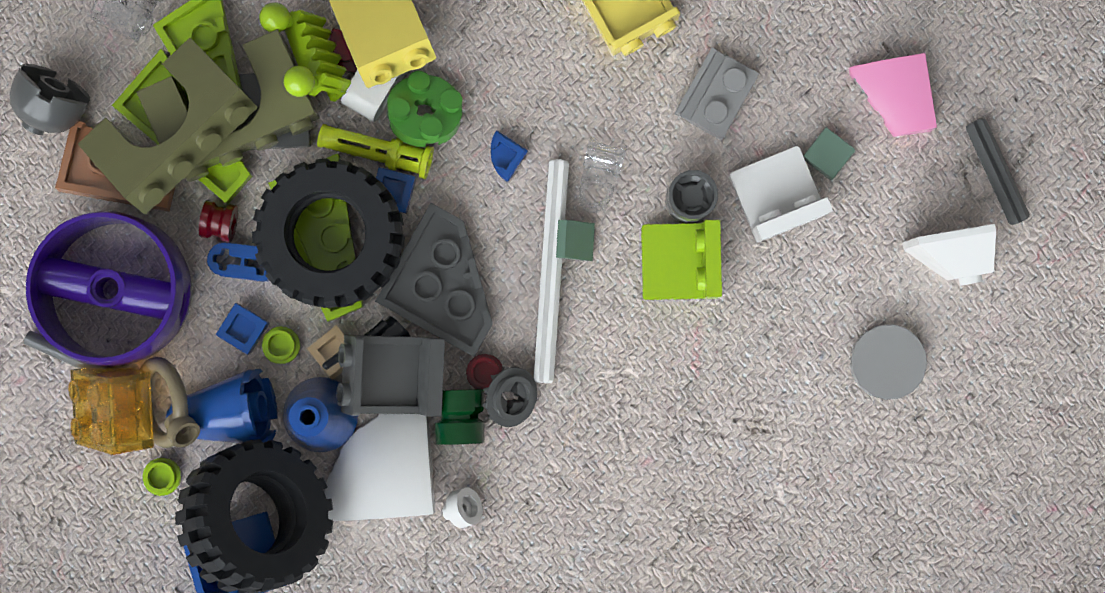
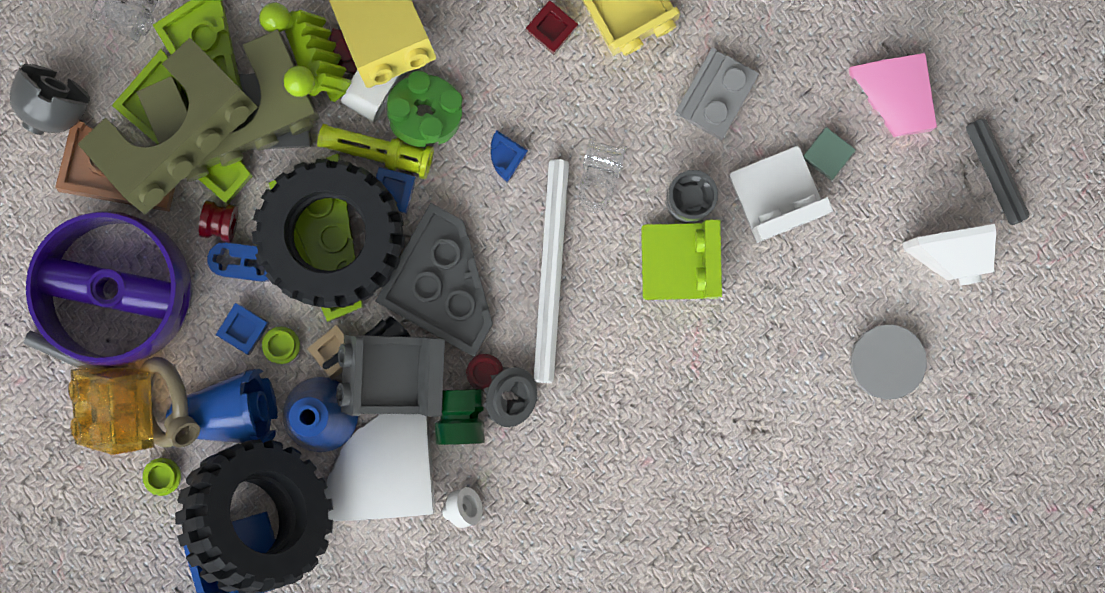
sand green tile [556,220,595,261] -> none
none -> dark red plate [525,0,578,55]

